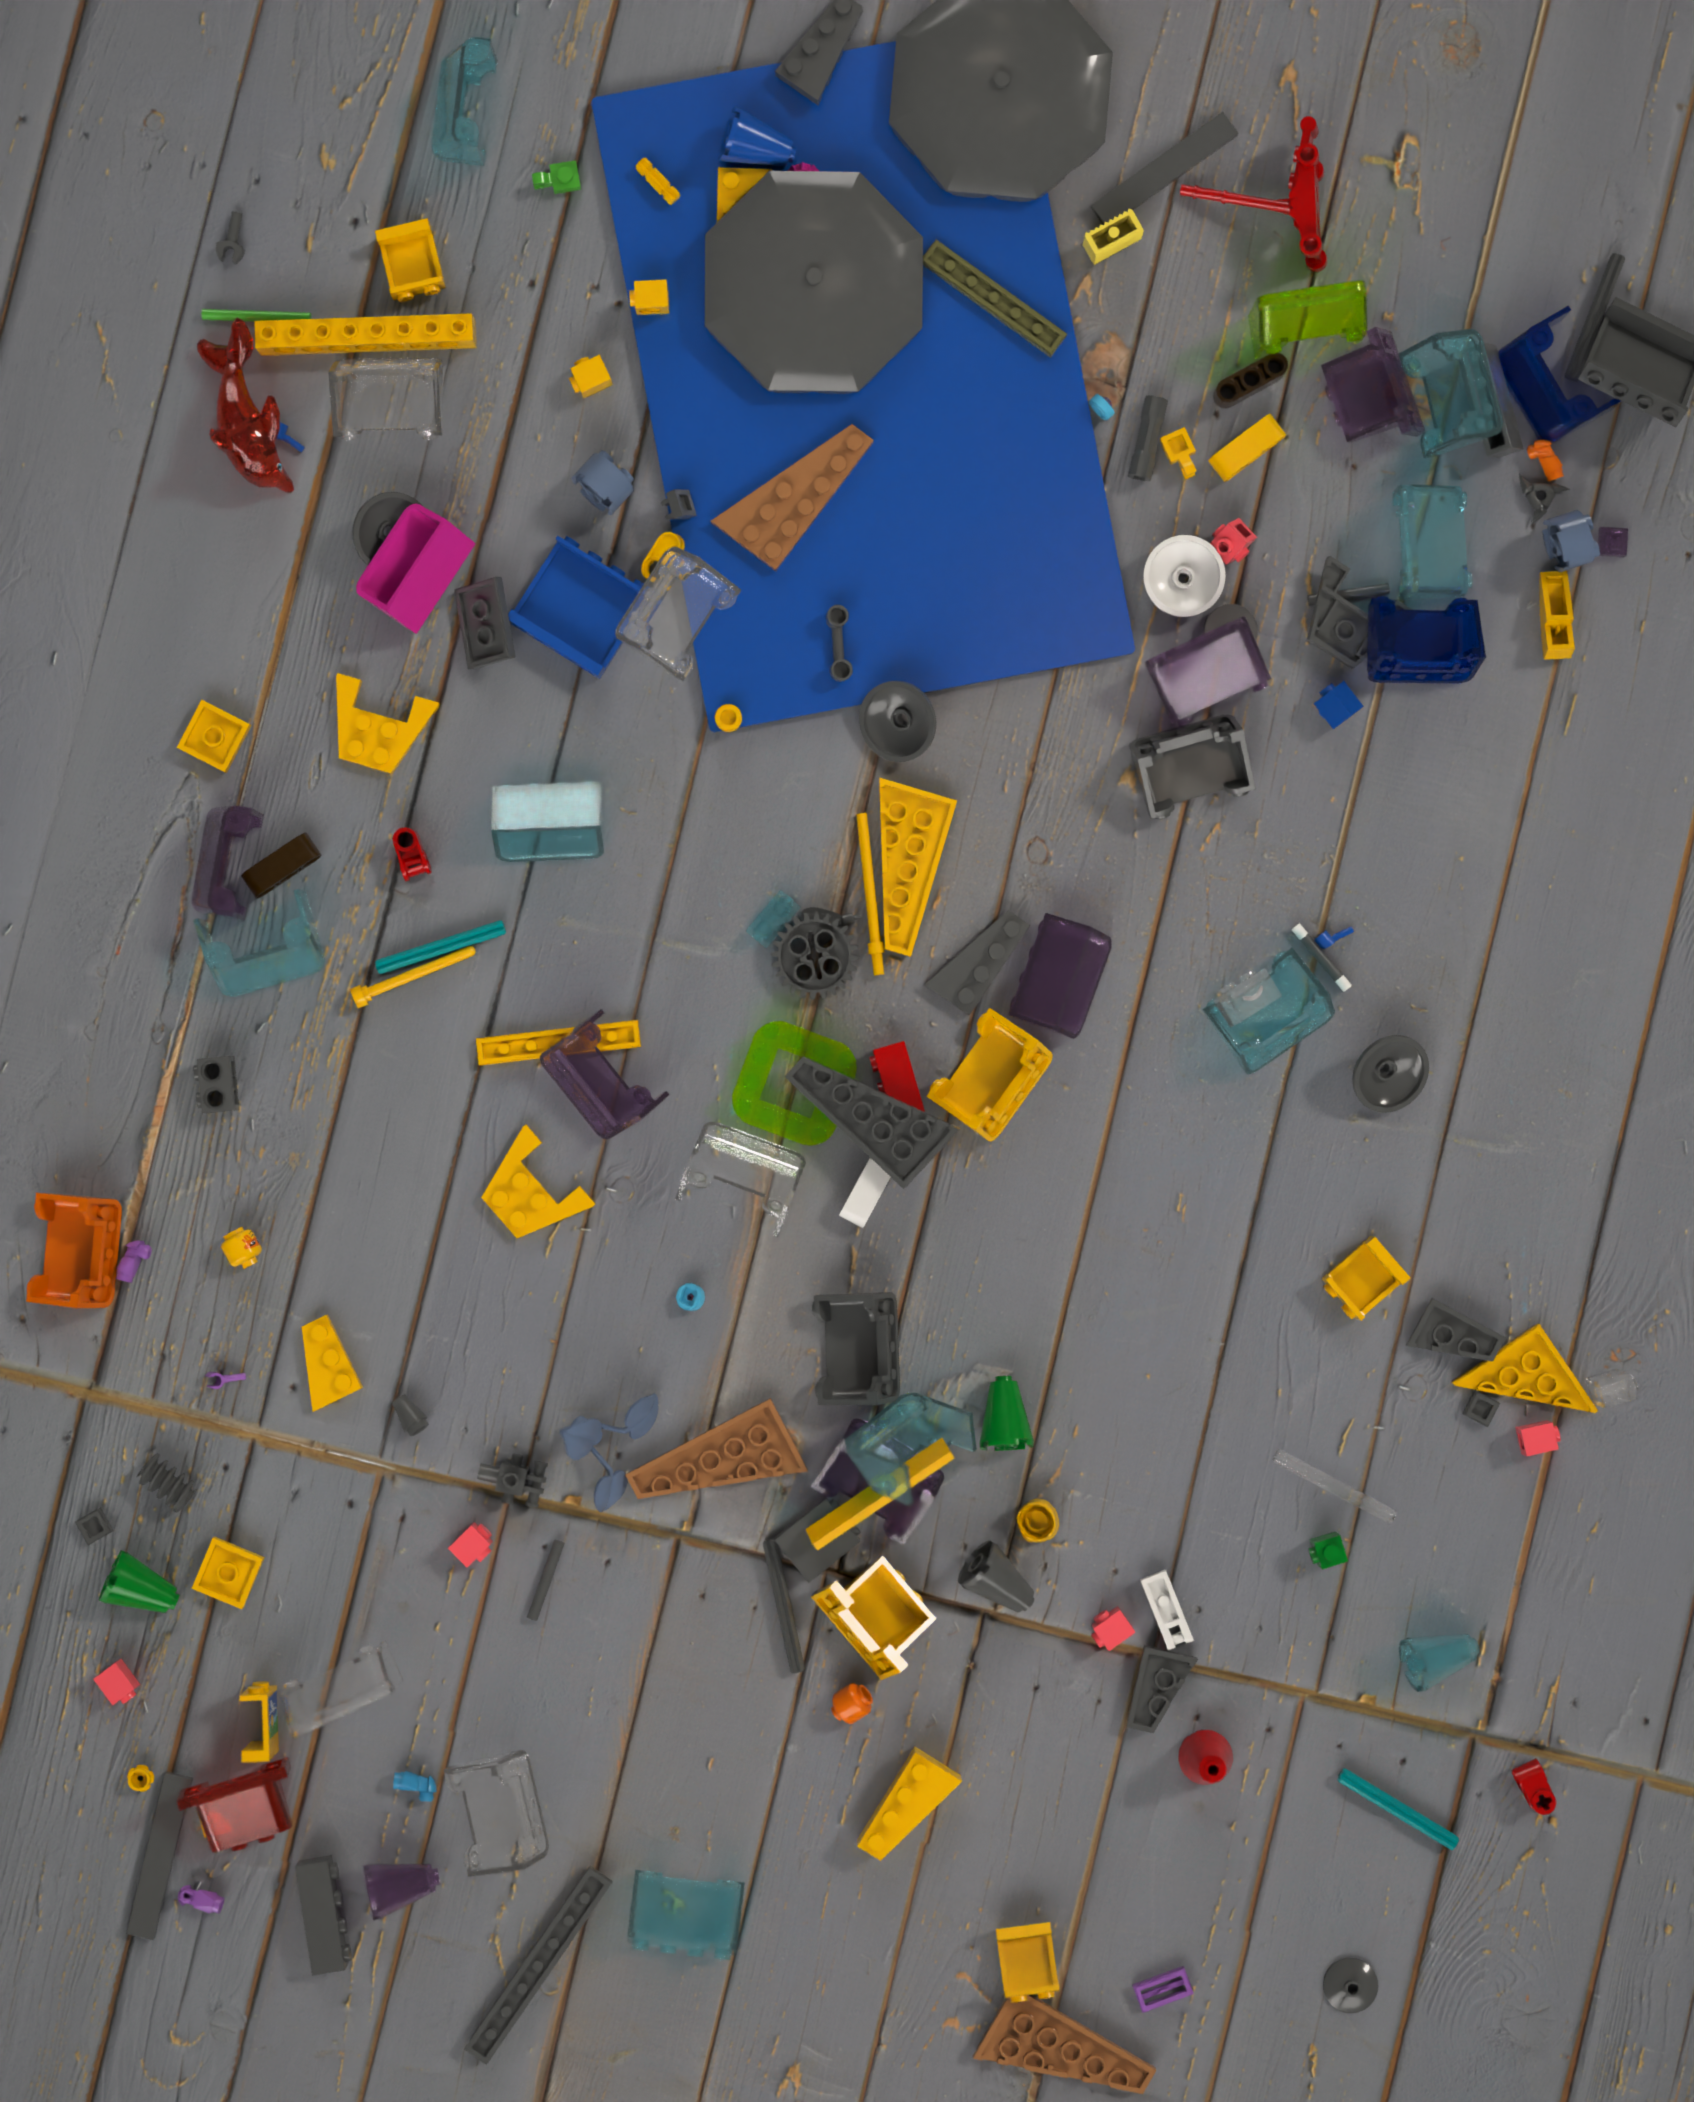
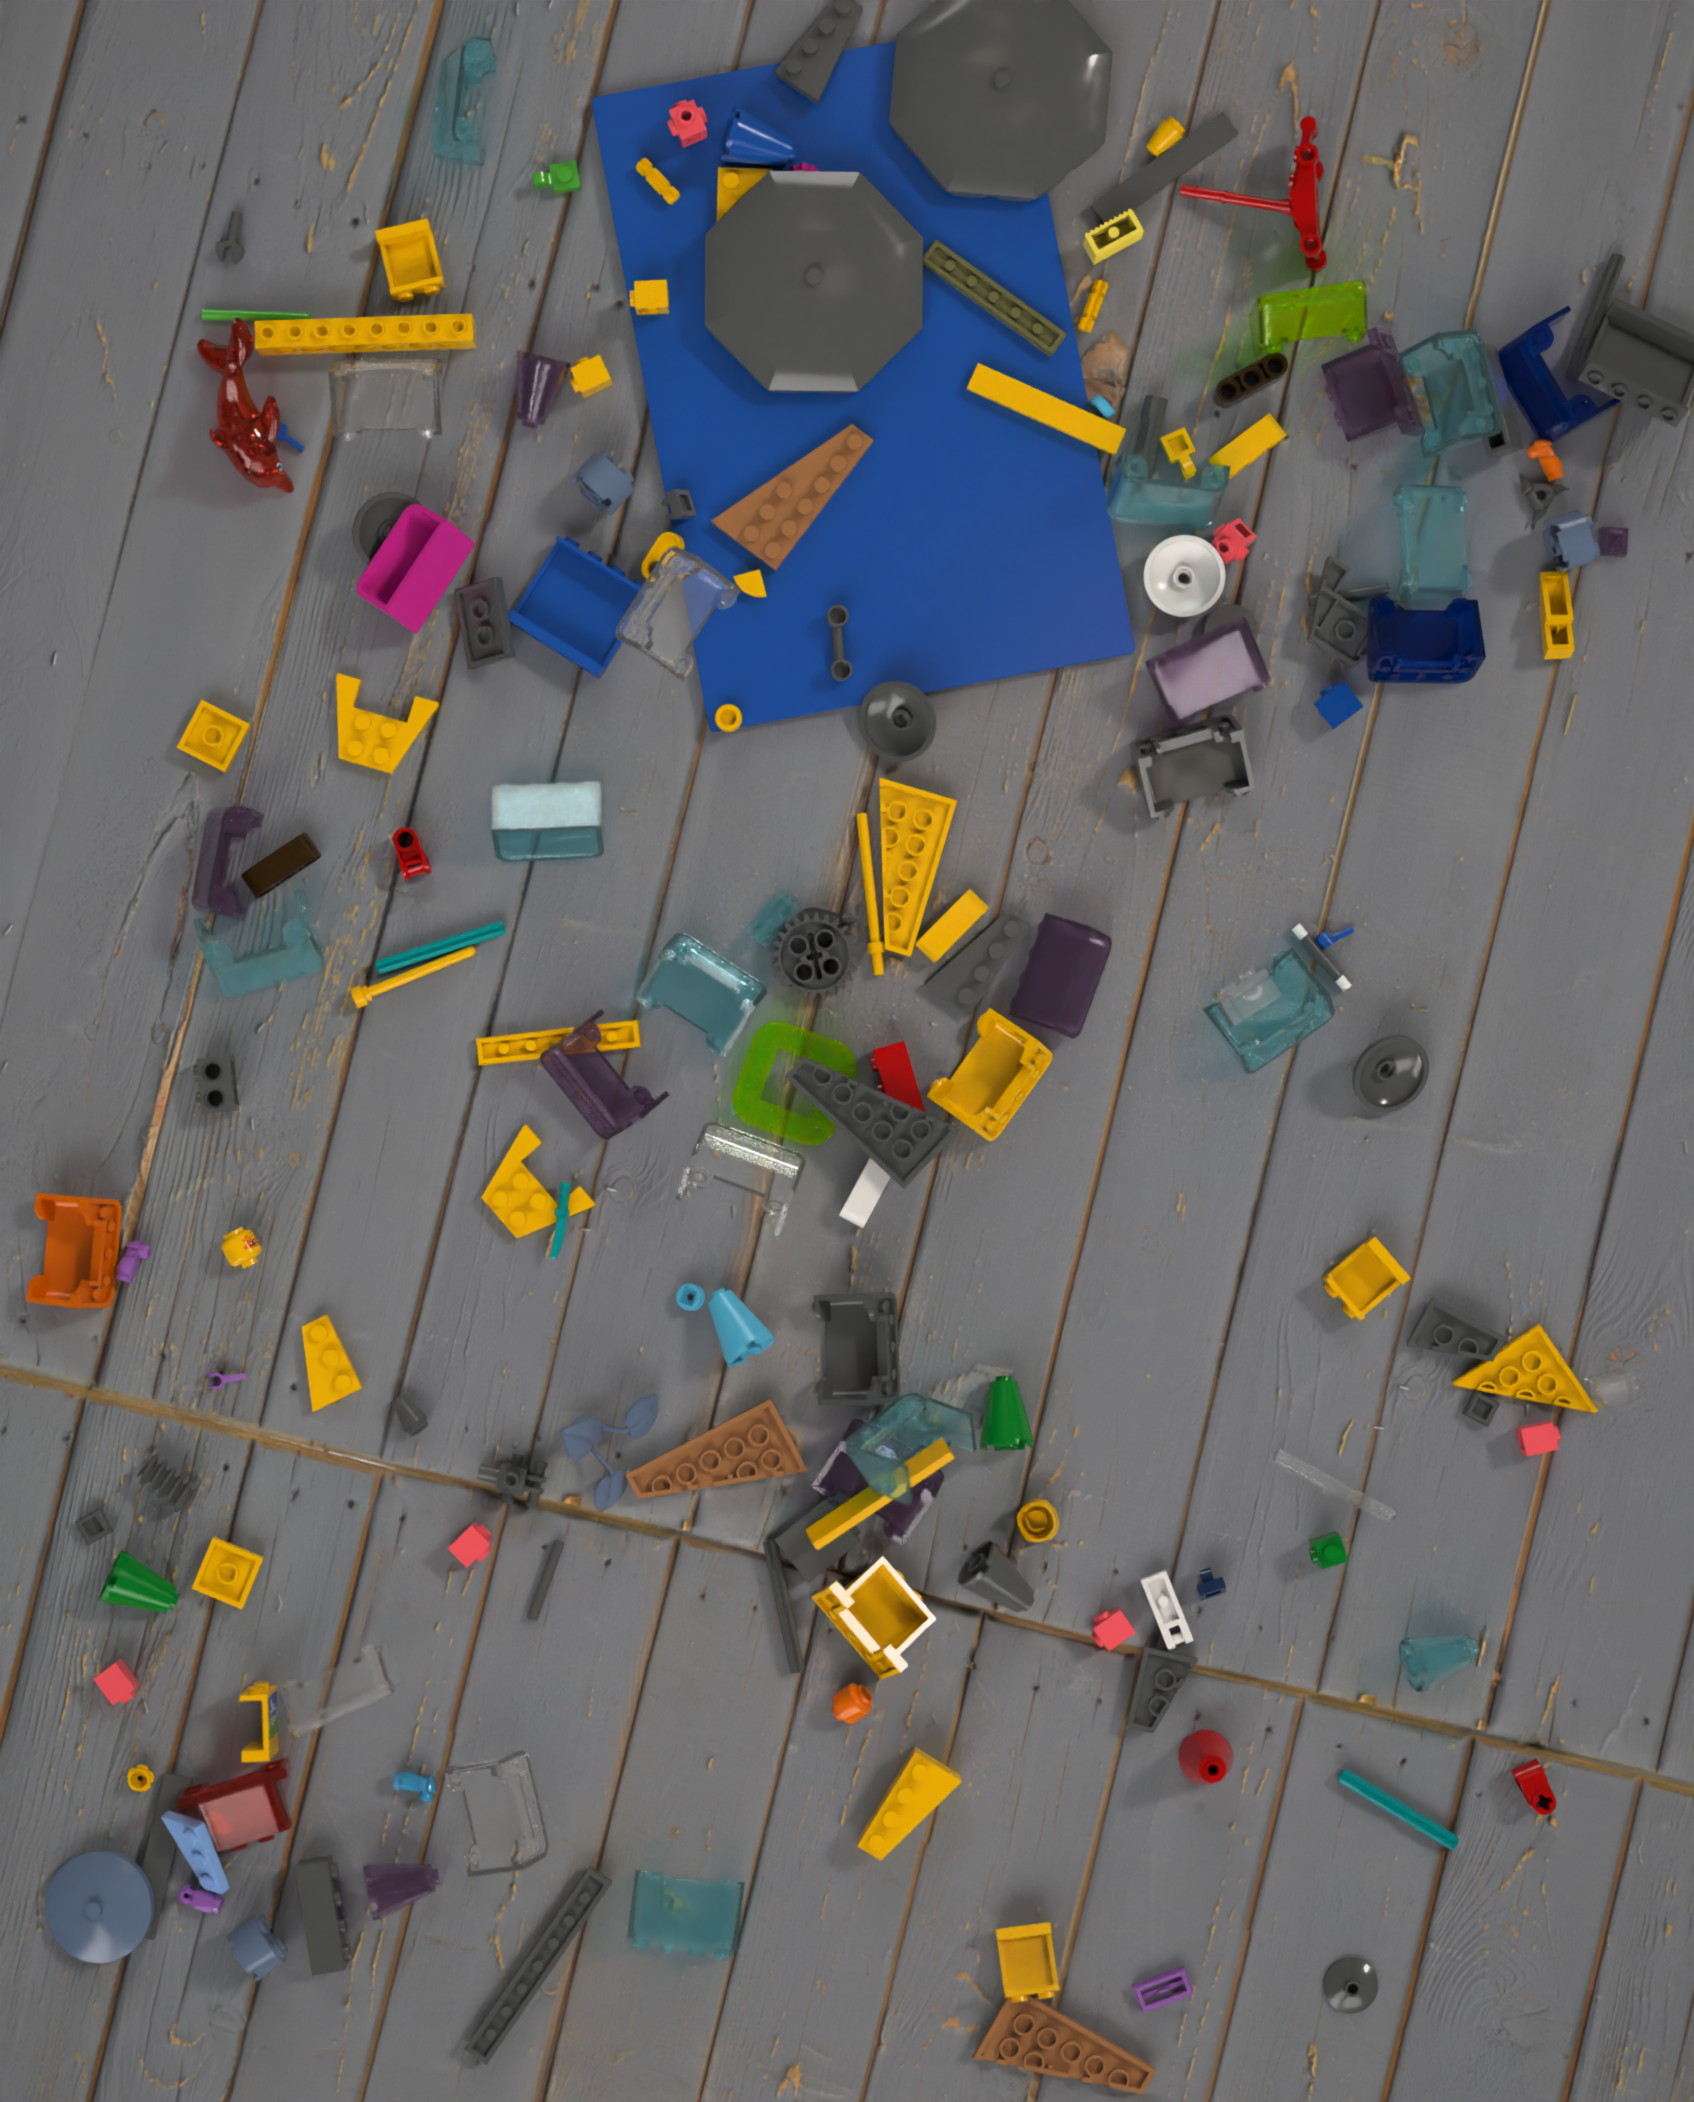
none -> sand blue dish [46,1850,155,1963]
none -> light blue wing [161,1810,230,1894]
none -> sand blue brick [226,1914,288,1981]
none -> clear purple cone [517,350,571,429]
none -> teal piece [551,1182,571,1260]
none -> clear light blue windscreen [634,933,767,1057]
none -> coral brick [666,99,708,148]
none -> medium azure cone [708,1288,775,1367]
none -> yellow tile [734,569,767,598]
none -> yellow beam [915,889,989,963]
none -> yellow tile [967,363,1127,456]
none -> yellow axle [1078,279,1108,333]
none -> clear light blue windscreen [1106,453,1230,531]
none -> yellow cone [1145,116,1185,158]
none -> dark blue tile [1197,1568,1226,1601]

